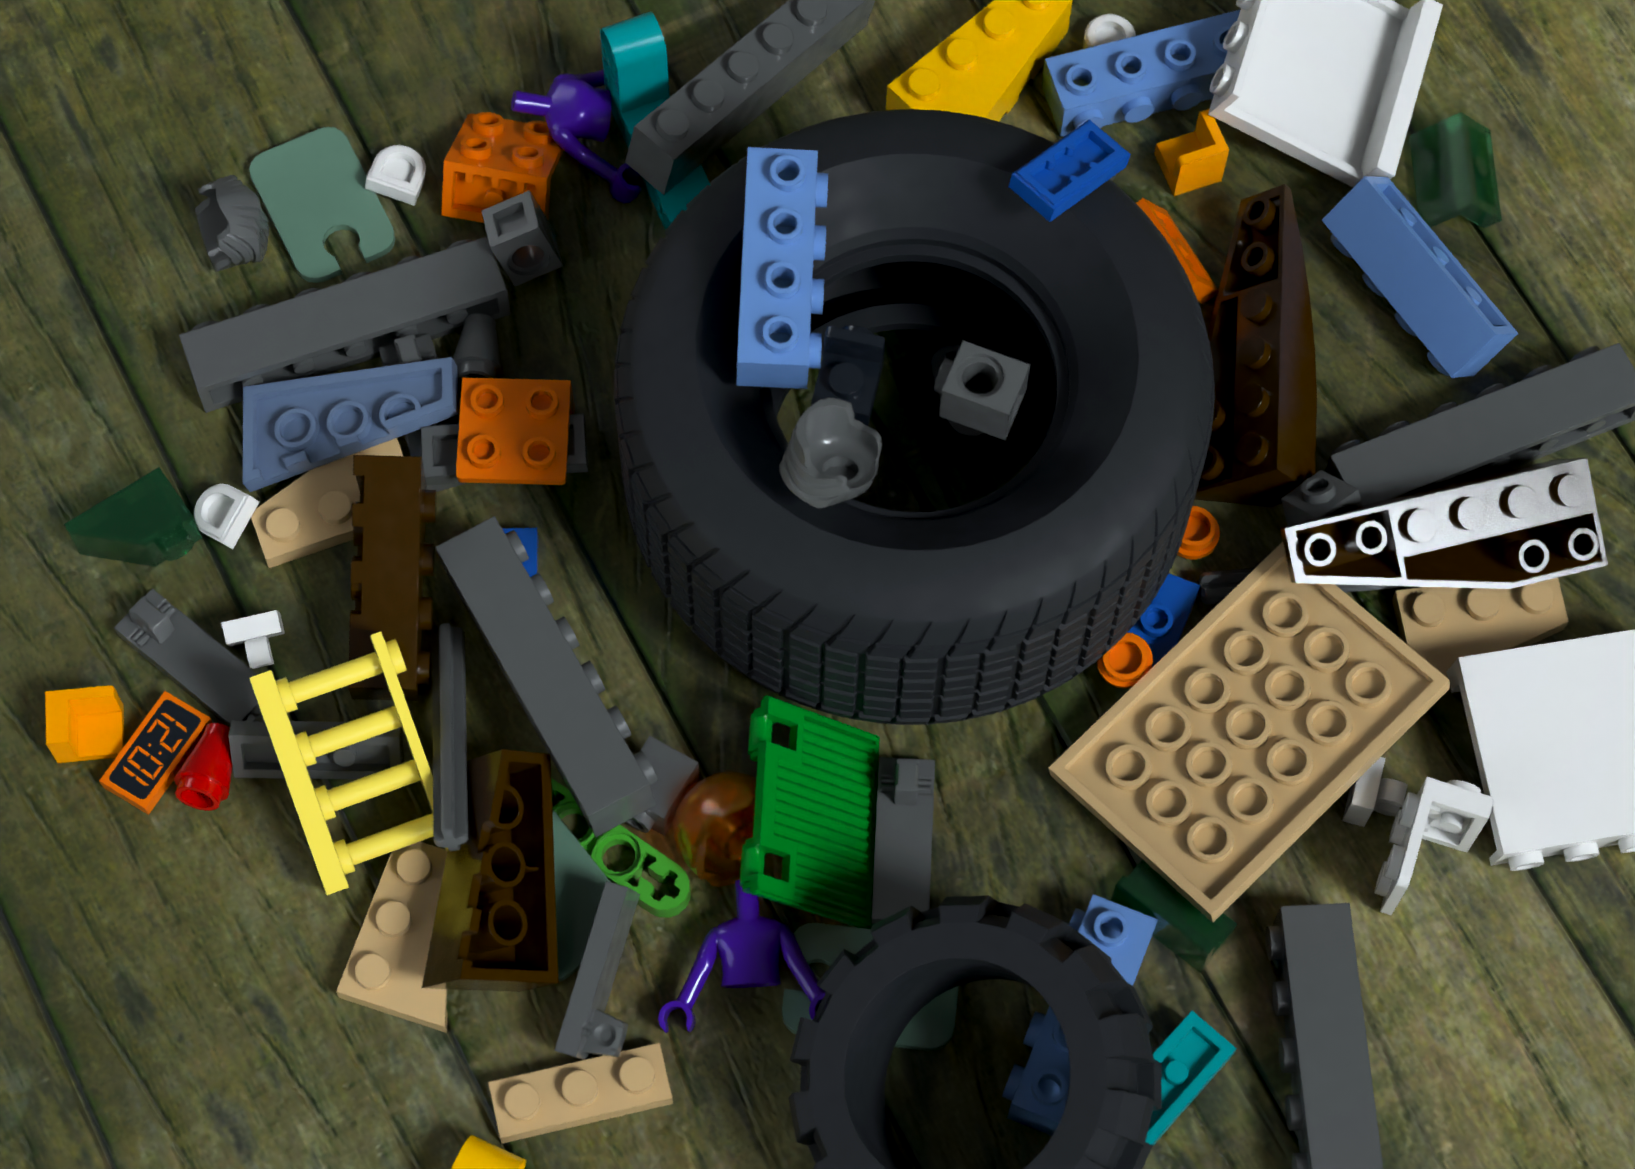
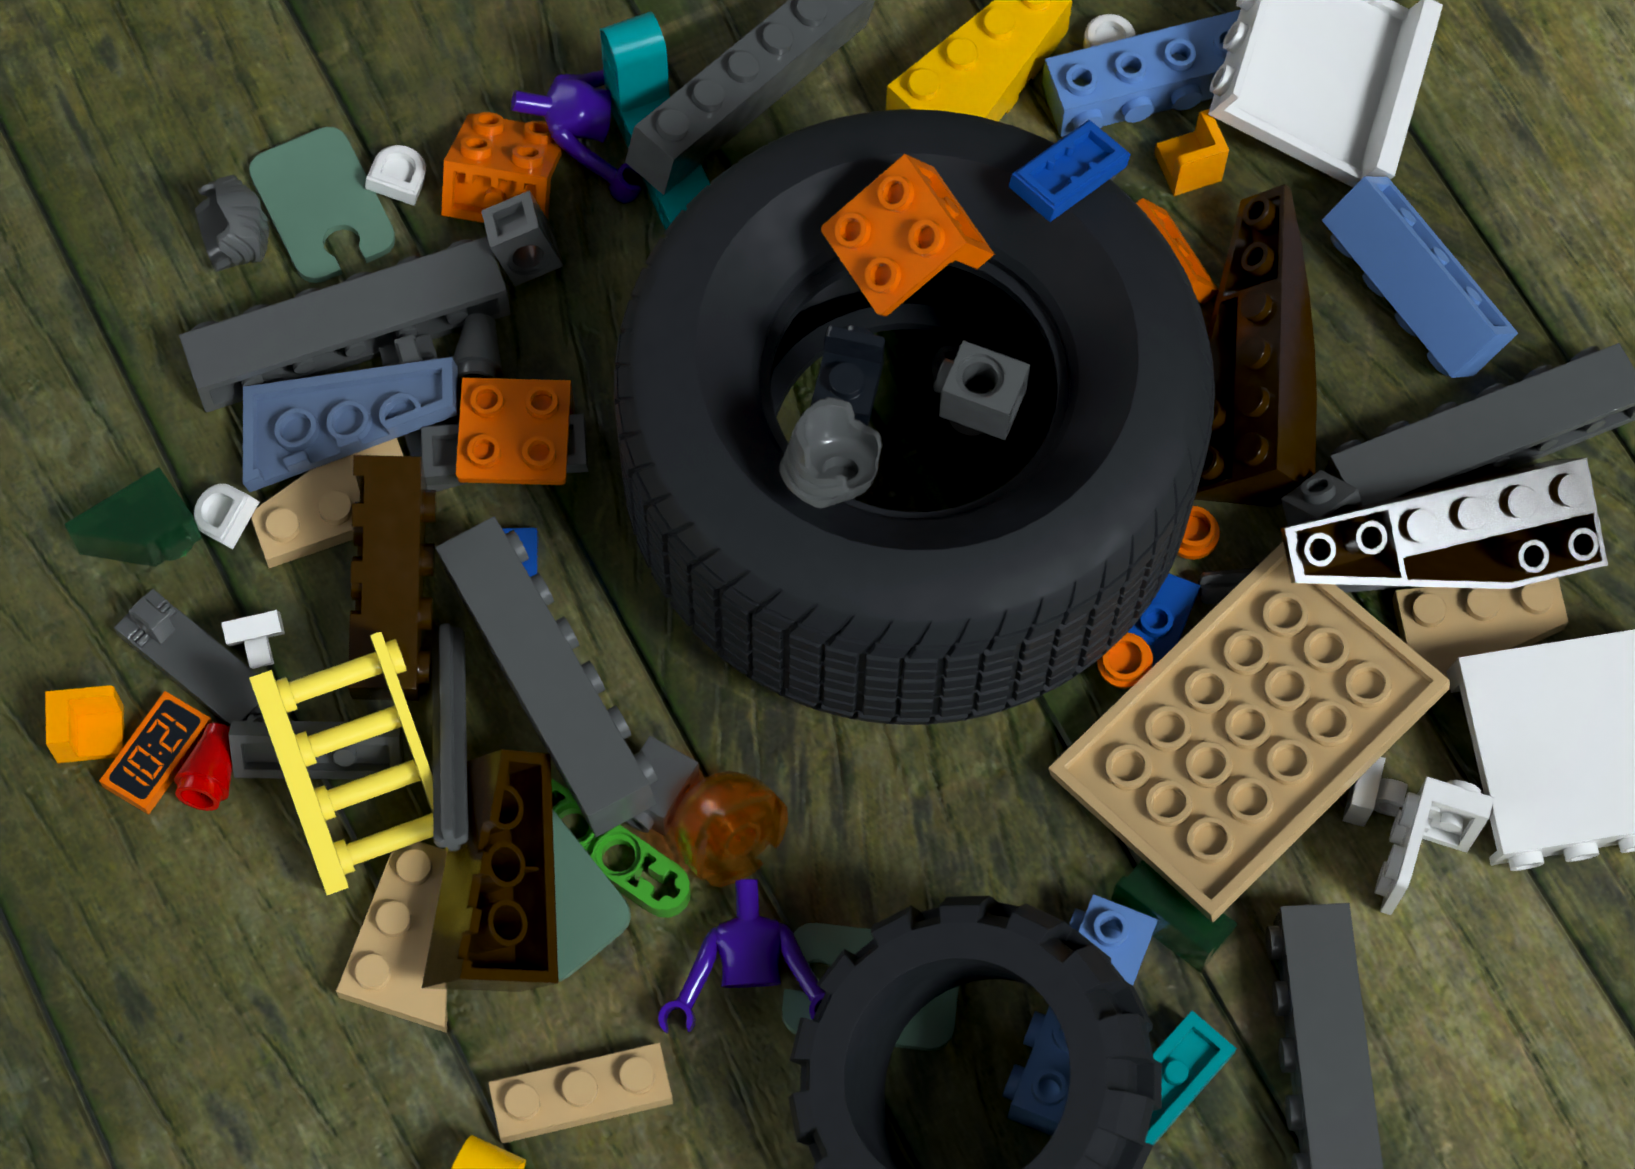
dark grey hinge [554,881,640,1060] -> none
medium blue brick [736,147,828,389] -> none
green window [740,695,880,929] -> none
dark grey hinge [871,757,935,926] -> none
clear green panel [1410,112,1502,228] -> none
none -> orange bracket [821,154,995,316]

